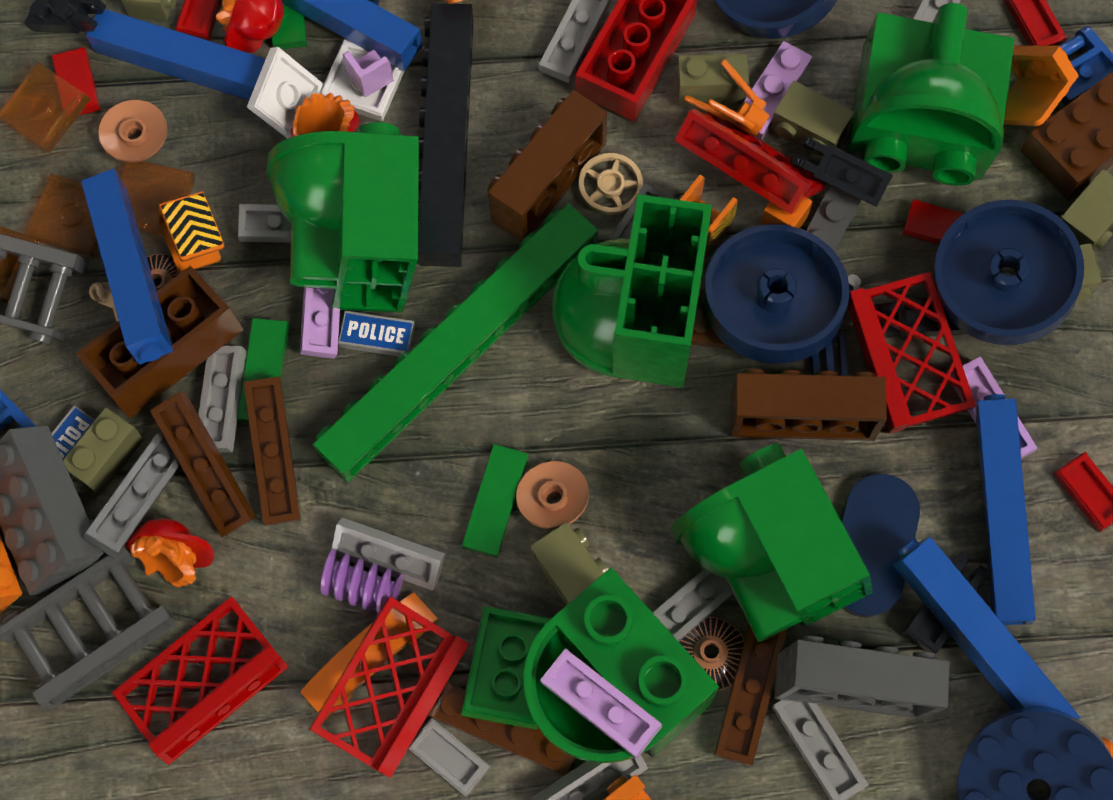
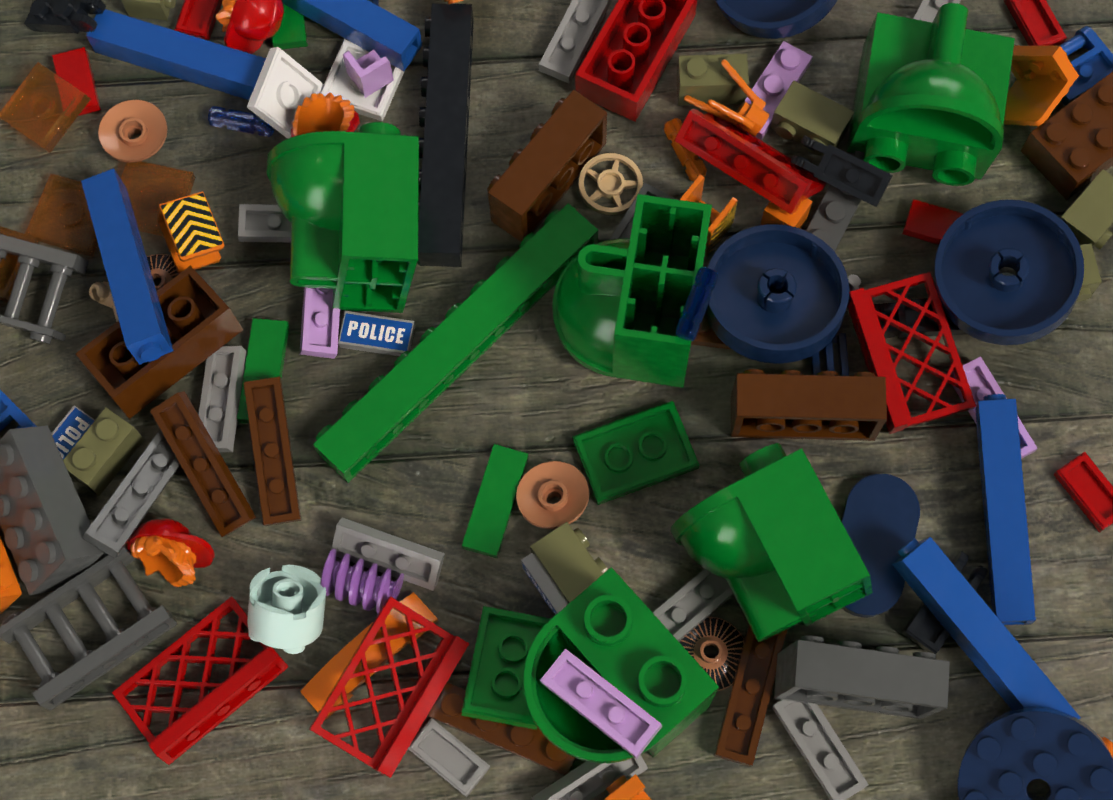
none -> clear blue axle [208,106,274,137]
none -> light aqua brick [247,565,326,654]
none -> light grey tile [521,553,569,615]
none -> green tile [572,401,700,505]
none -> orange axle [664,118,707,182]
none -> clear blue axle [676,267,718,341]

